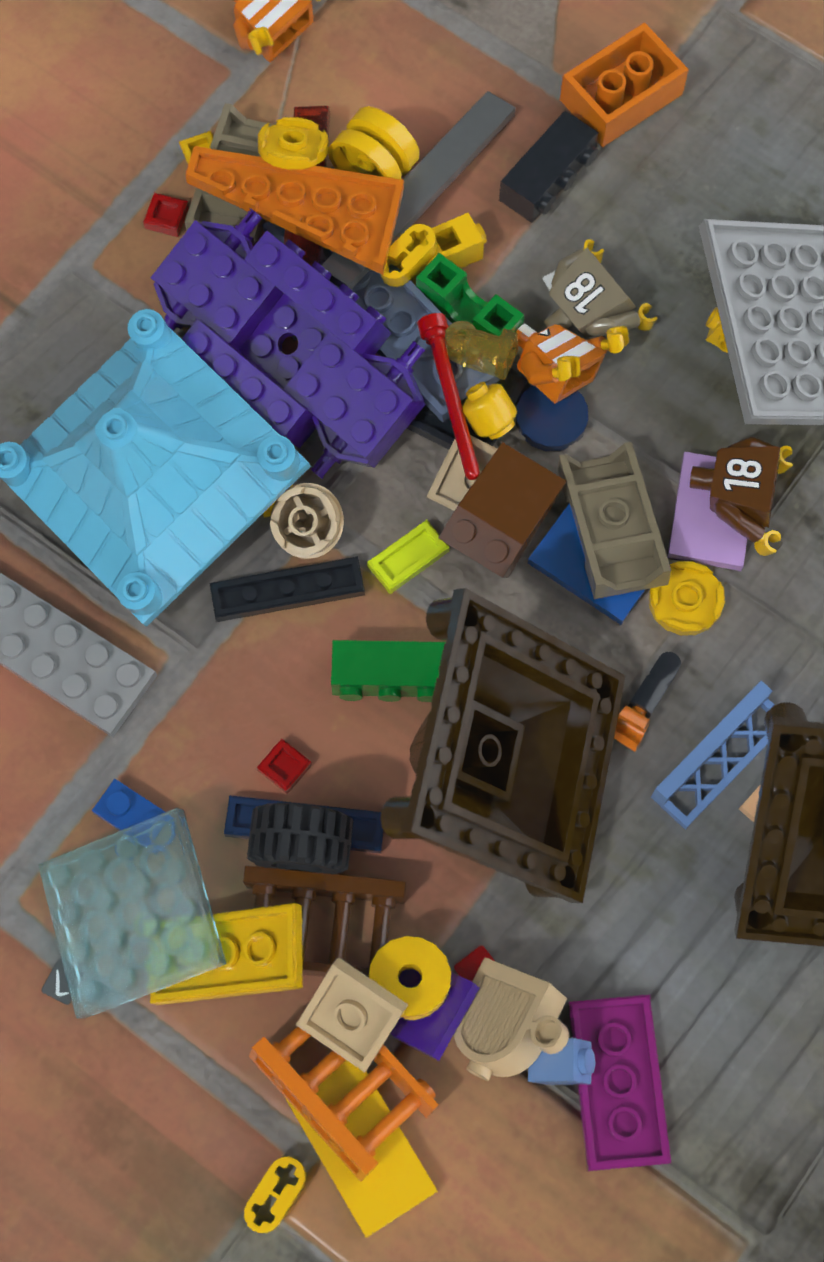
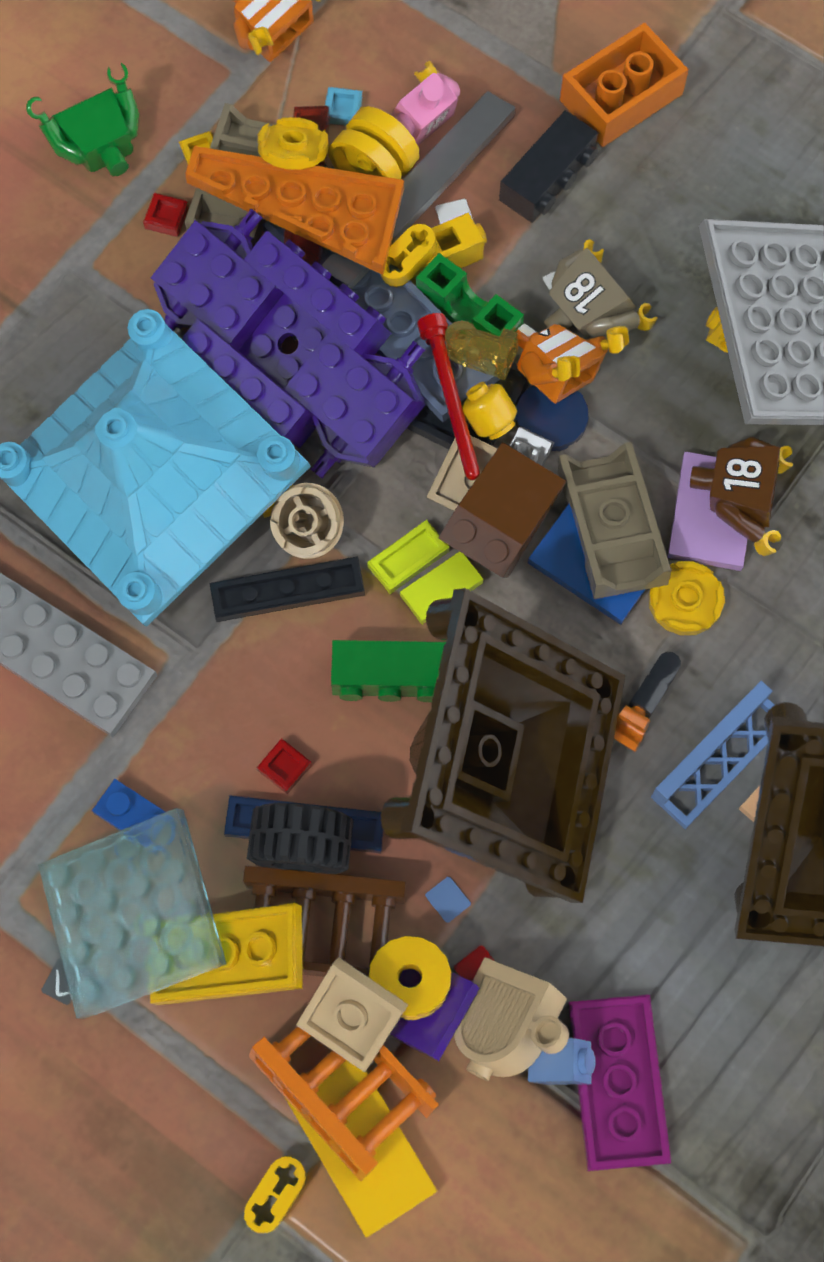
none -> green torso [26,63,139,177]
none -> medium azure tile [323,87,363,126]
none -> bright pink torso [391,61,460,146]
none -> neon yellow tile [400,551,483,625]
none -> medium blue sticker [425,877,471,923]
none -> white sticker [435,199,472,224]
none -> light grey tile [510,427,554,466]

